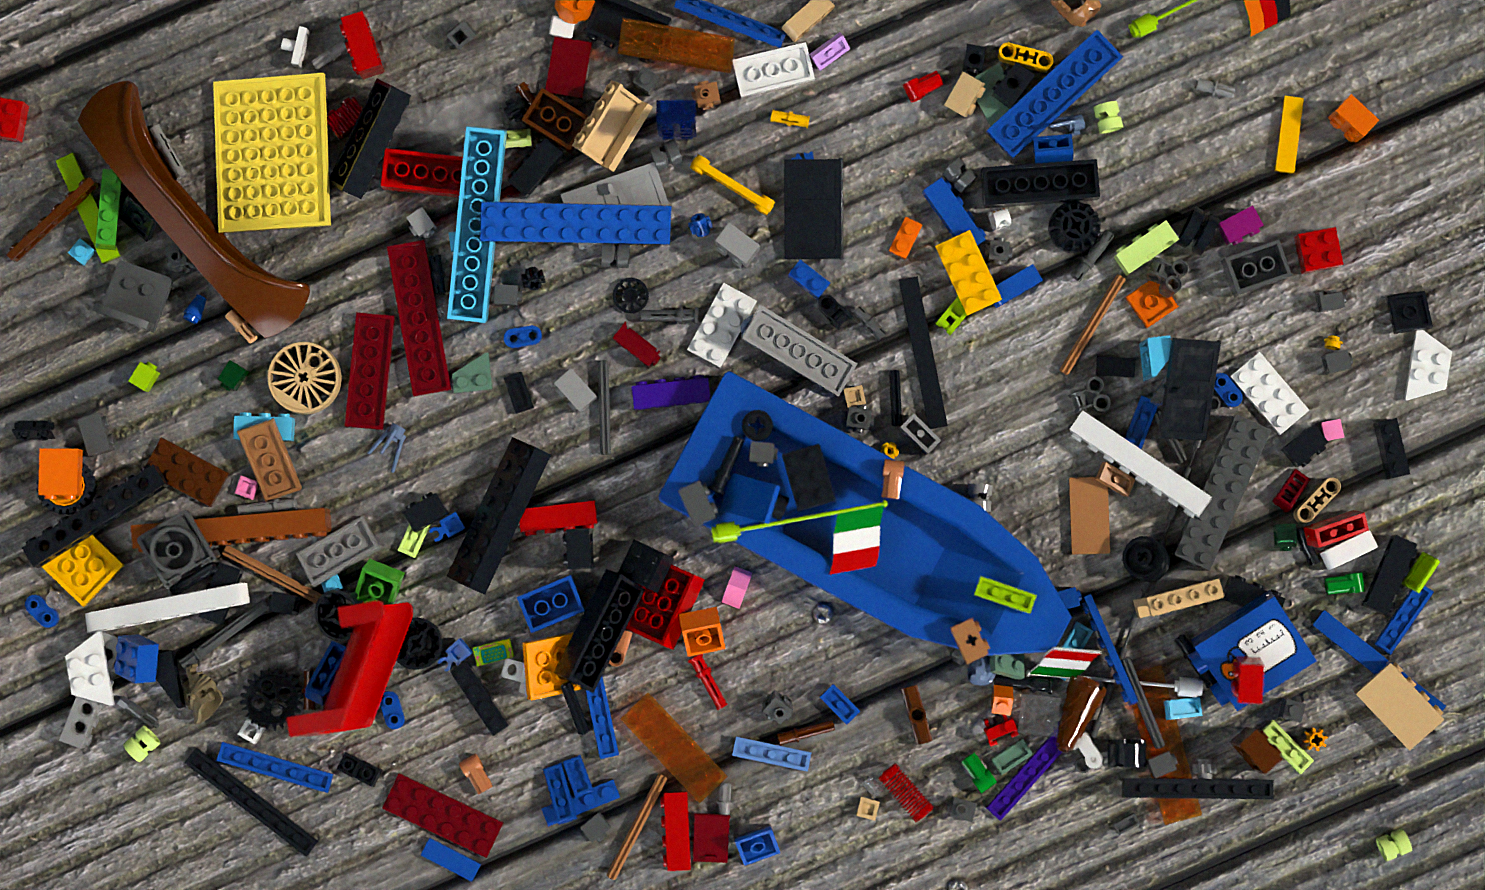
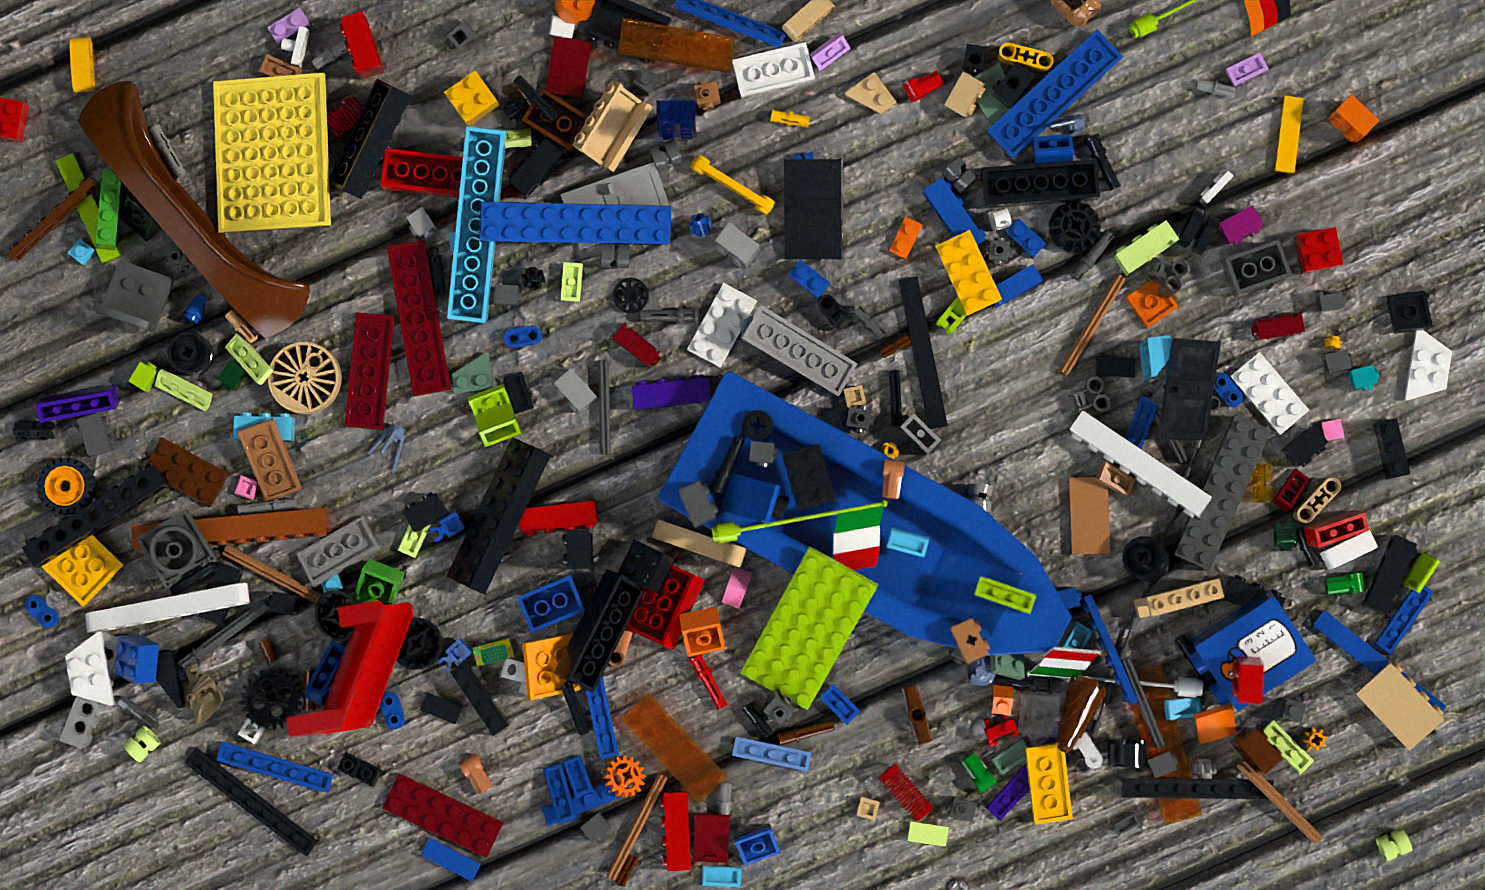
orange brick [38,448,83,500] -> none
yellowish green wheel [1093,101,1123,134] -> none
none -> dark purple brick [35,384,120,423]
none -> yellow beam [69,37,95,93]
none -> yellowish green plate [155,369,213,412]
none -> black wheel [167,331,214,376]
none -> yellowish green plate [225,333,274,385]
none -> reddish brown pin [258,638,278,664]
none -> medium nougat plate [259,54,302,77]
none -> lavender plate [268,8,311,45]
none -> black tile [420,692,463,724]
none -> yellow brick [444,70,499,126]
none -> lime piece [467,384,521,447]
none -> black axle [513,75,558,122]
none -> yellowish green plate [561,262,583,302]
none -> orange gear [603,755,646,798]
none -> reddish brown piece [615,854,638,887]
none -> tan beam [651,519,746,568]
none -> medium azure tile [702,865,741,887]
none -> lime plate [740,547,879,710]
none -> black axle [741,702,773,738]
none -> tan wing [844,72,897,115]
none -> reddish brown piece [879,334,911,358]
none -> medium azure tile [887,528,929,557]
none -> yellowish green tile [907,821,949,847]
none -> blue plate [1005,218,1046,258]
none -> yellow plate [1024,743,1073,825]
none -> black pin [1083,133,1121,191]
none -> orange tile [1194,703,1237,745]
none -> white plate [1199,171,1233,206]
none -> lavender plate [1225,53,1268,87]
none -> medium nougat axle [1237,760,1323,844]
none -> dark red window [1251,311,1305,341]
none -> clear yellow hinge [1252,464,1273,503]
none -> teal brick [1347,365,1379,392]

